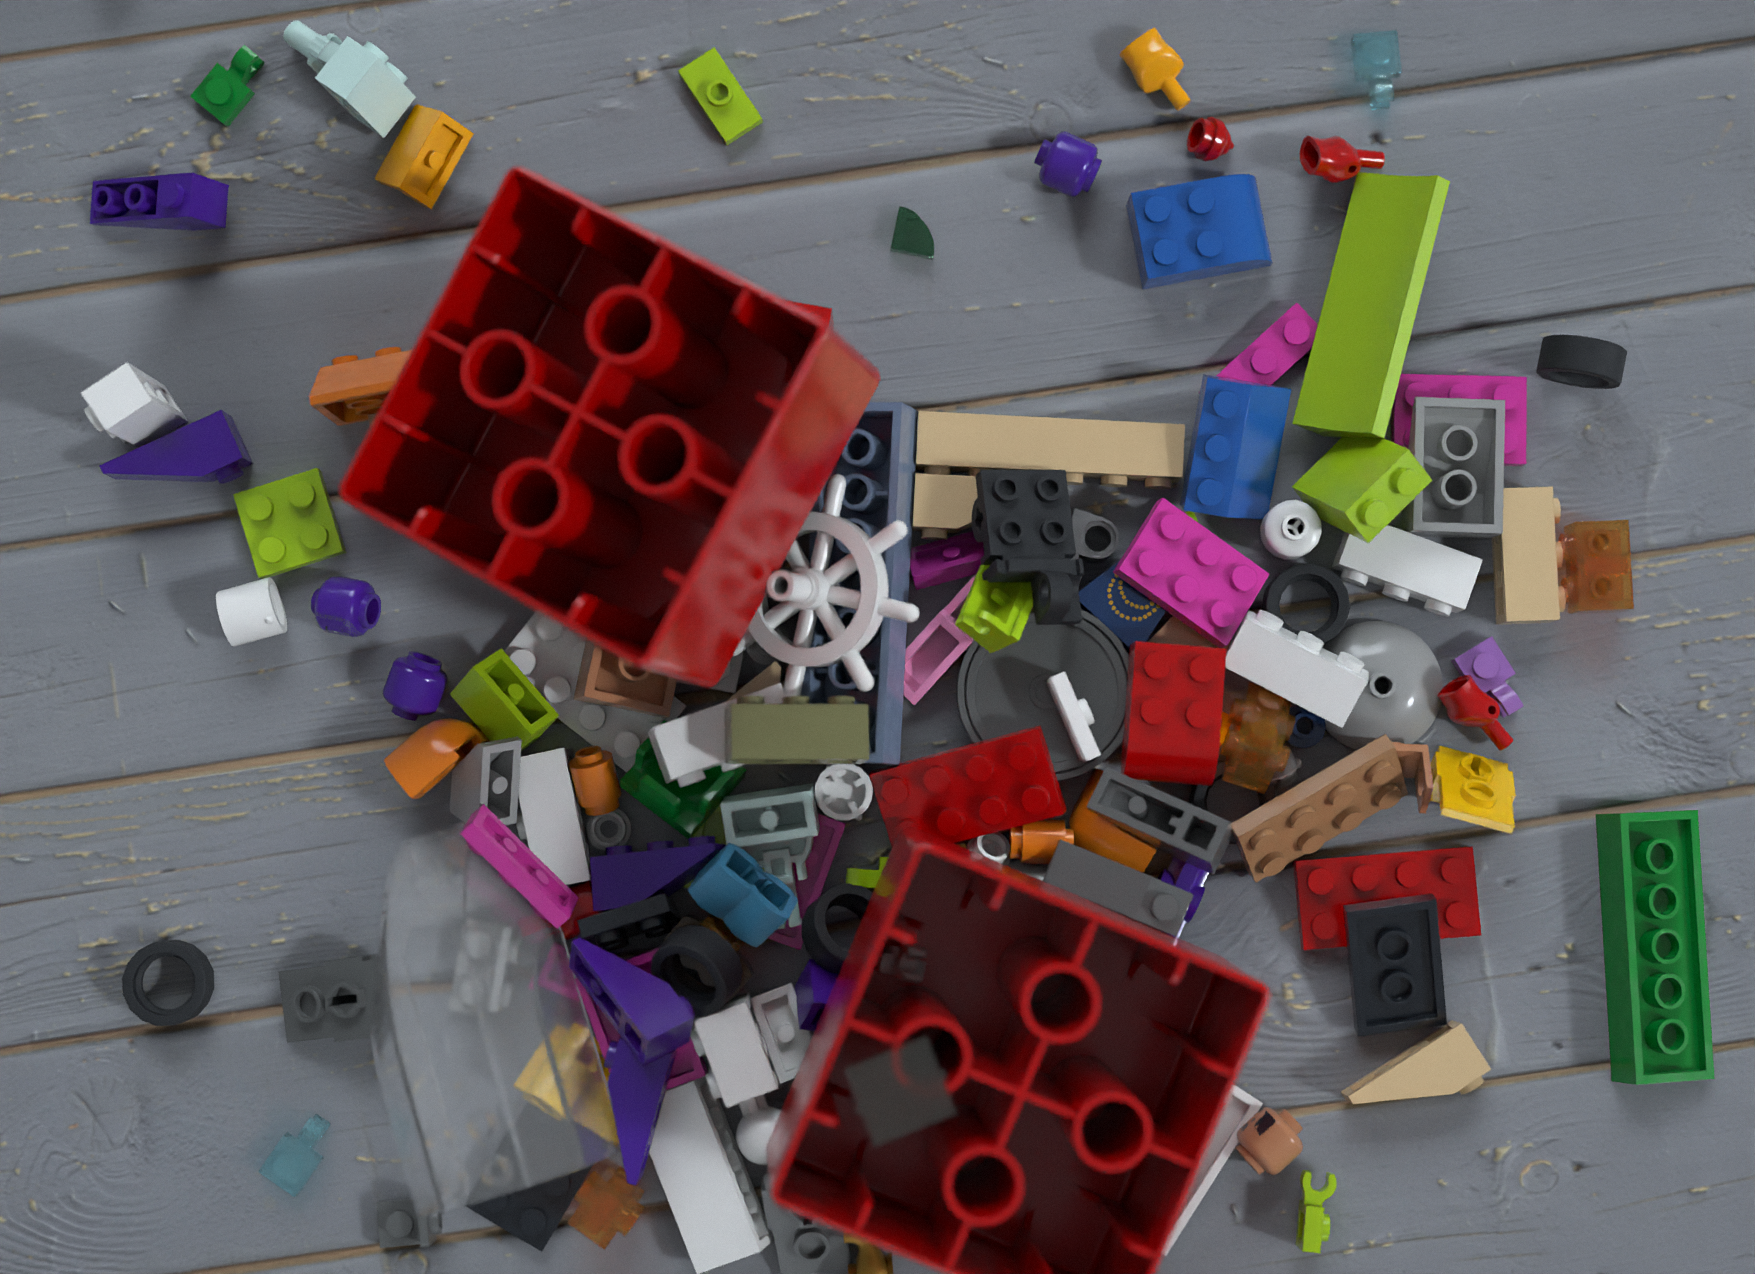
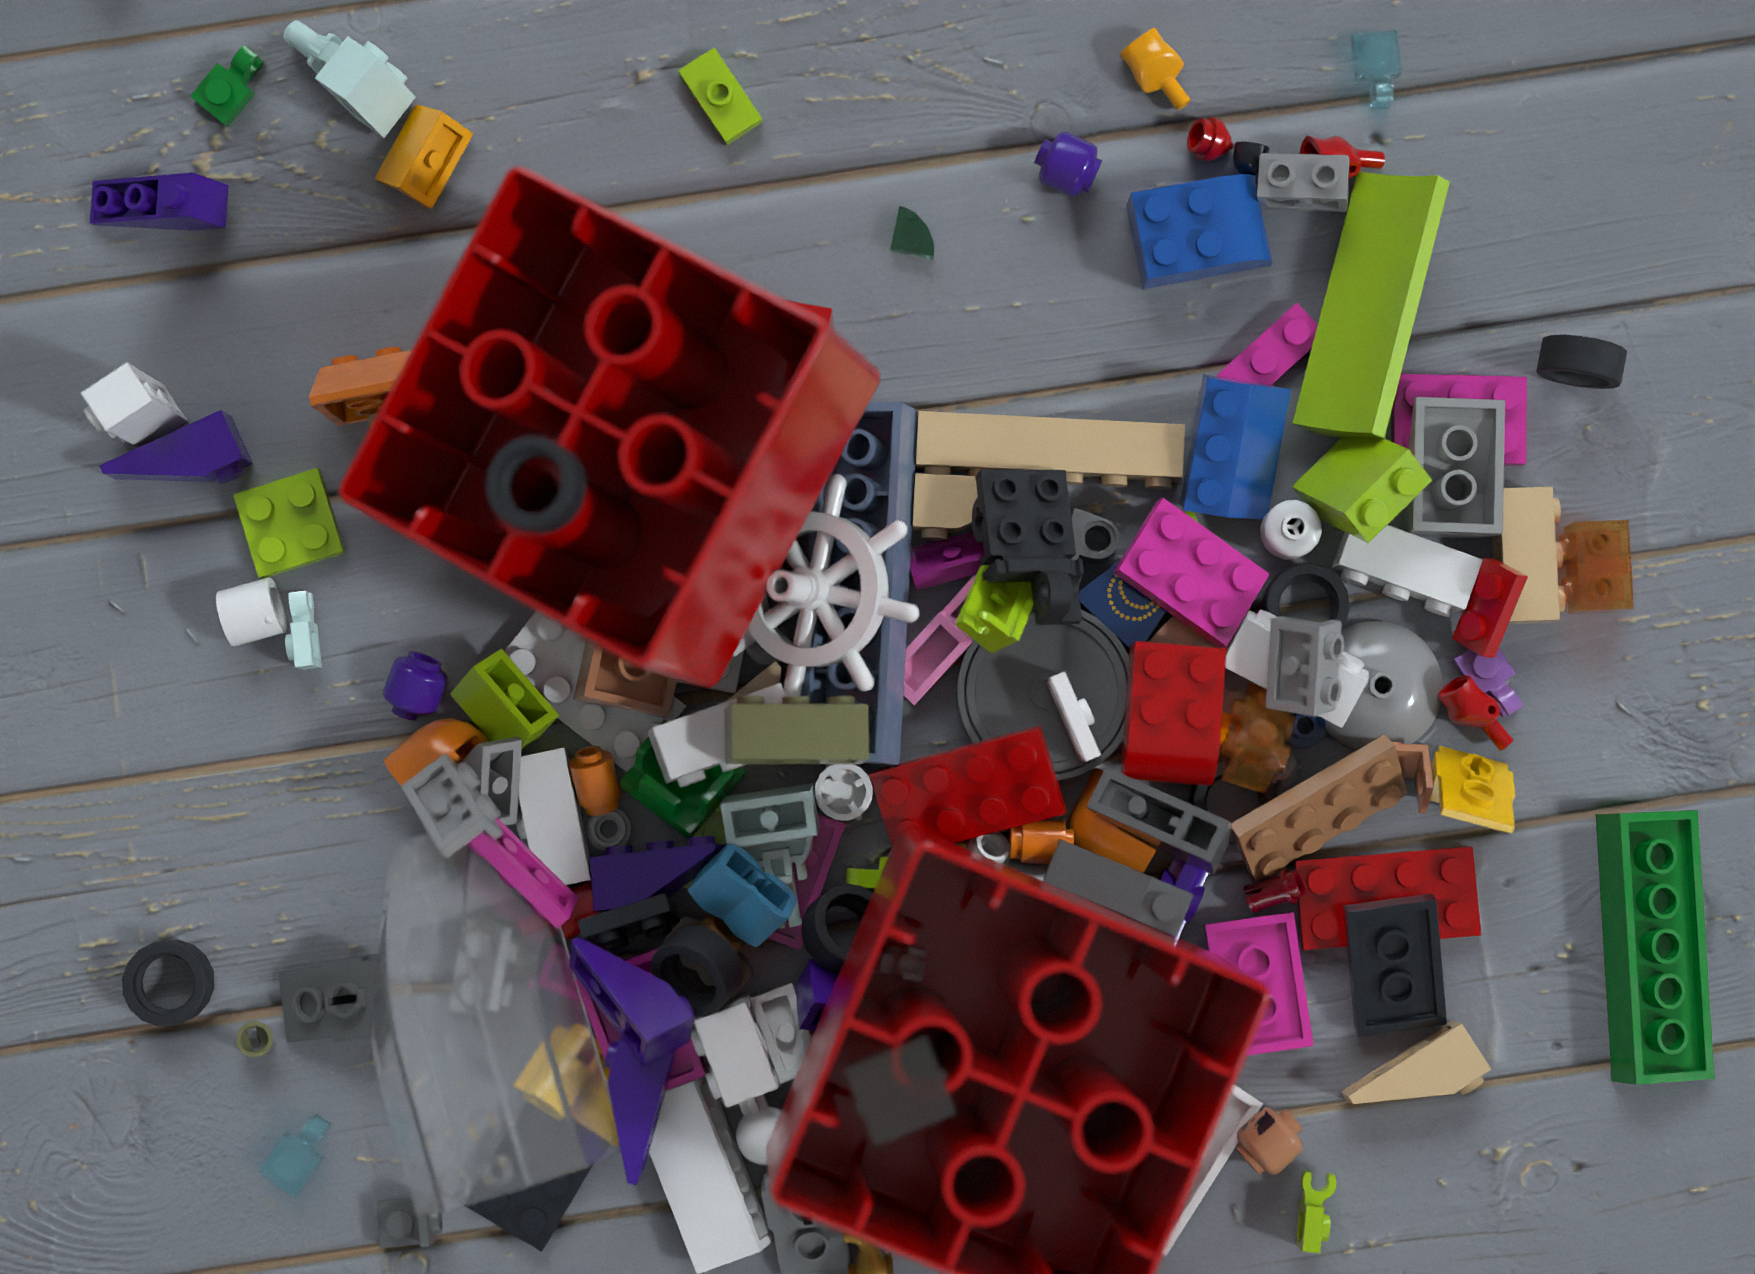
dark purple head [311,576,381,637] -> none
clear orange brick [567,1166,645,1250] -> none
none -> olive hinge [236,1021,273,1058]
none -> light aqua plate [285,591,322,670]
none -> light grey bracket [401,753,504,858]
none -> black tyre [486,436,587,534]
none -> dark pink plate [1203,912,1314,1056]
none -> black hinge [1233,141,1270,175]
none -> dark red pin [1244,869,1305,913]
none -> light grey bracket [1257,153,1350,212]
none -> light grey bracket [1266,616,1344,717]
none -> red plate [1452,557,1528,658]

